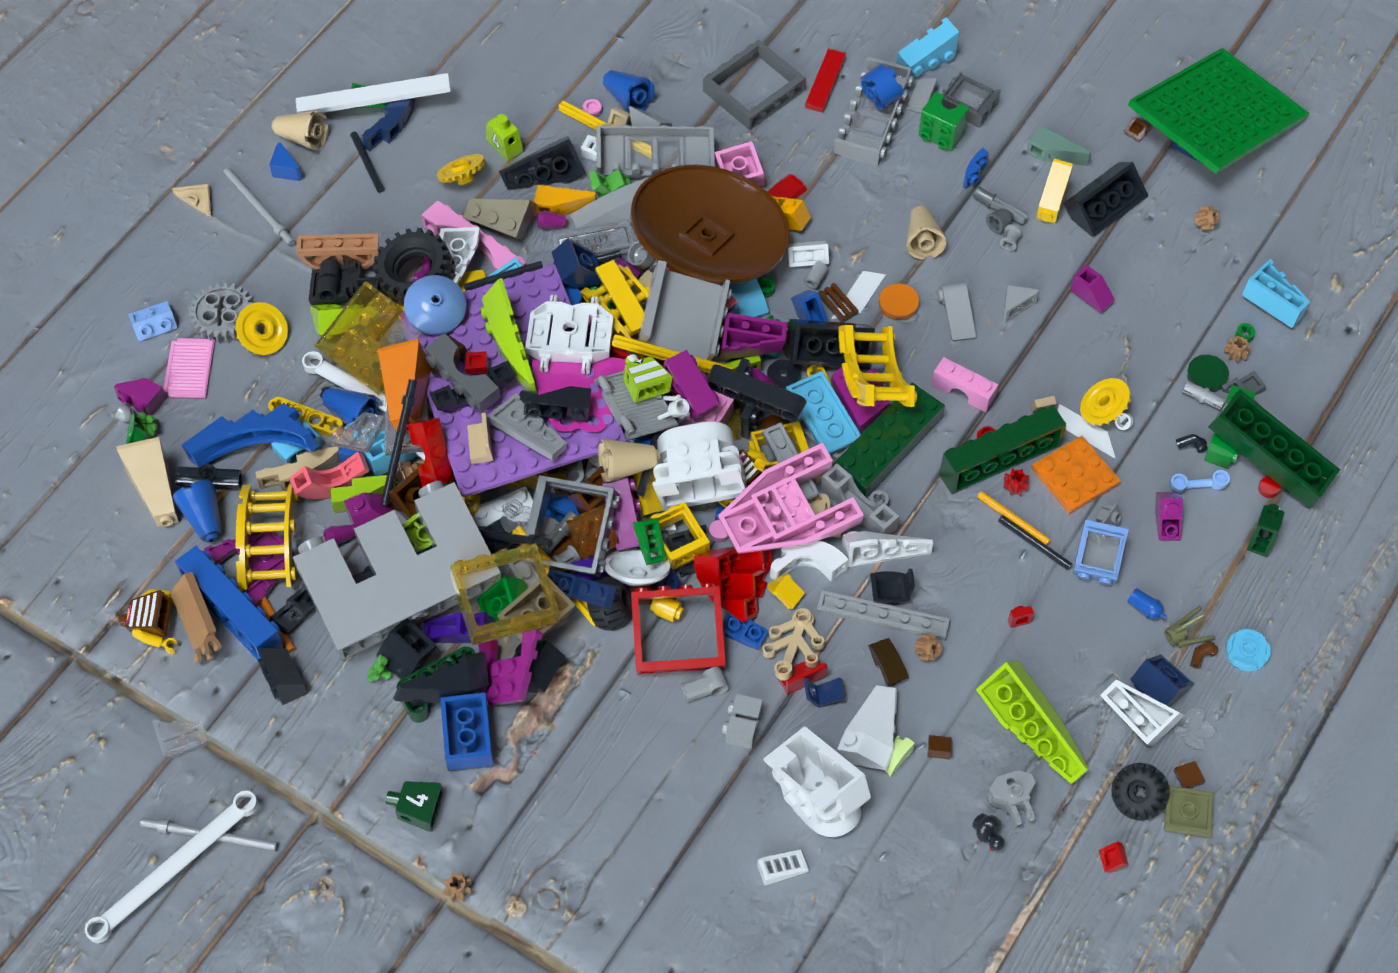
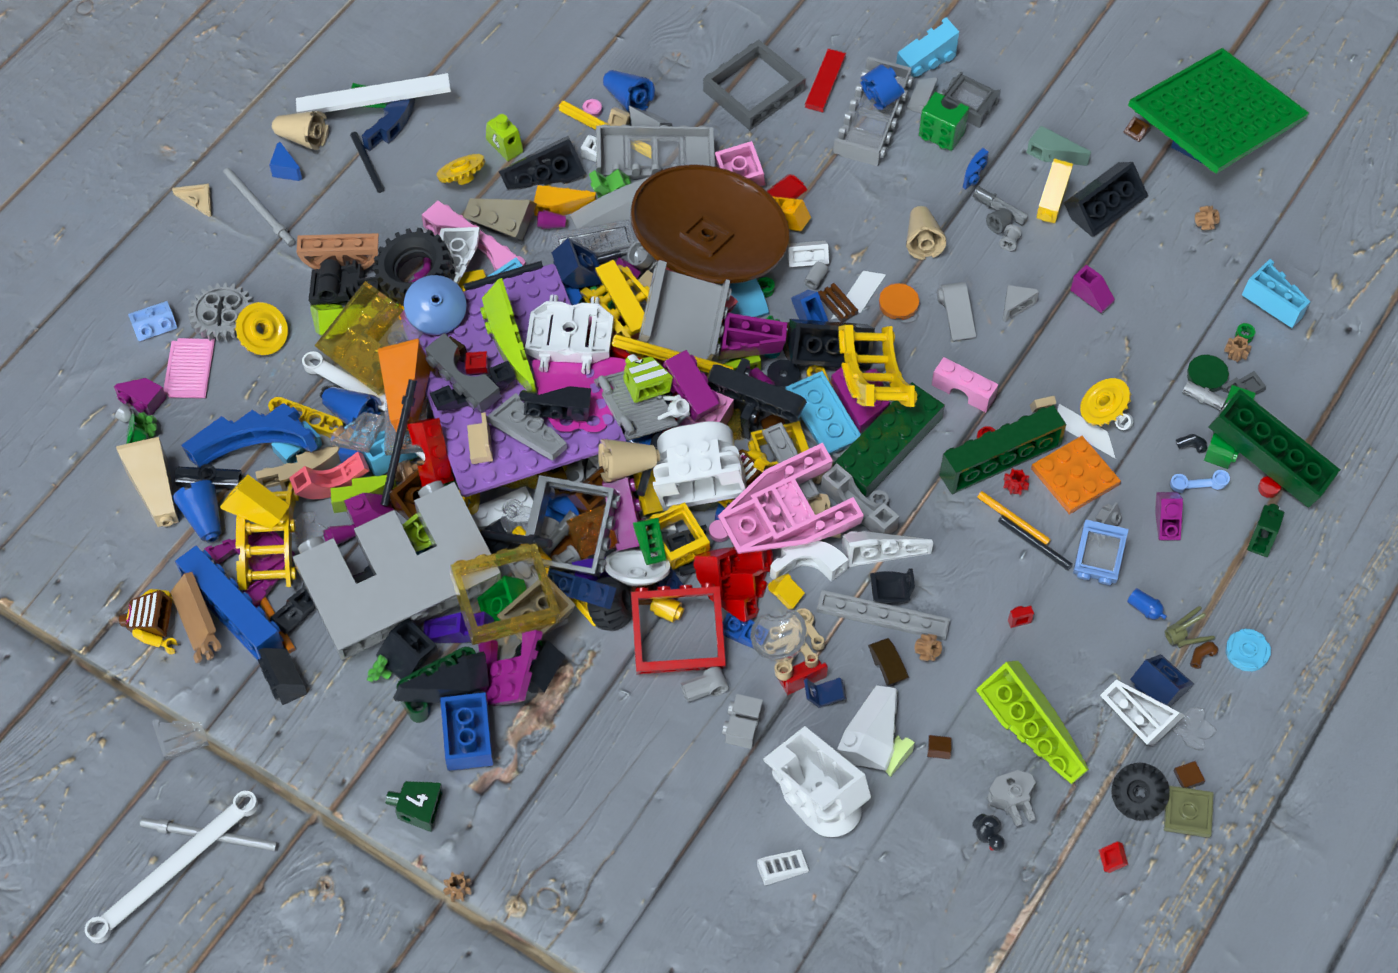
none -> yellow slope [220,474,290,529]
none -> clear cylinder [750,610,807,662]

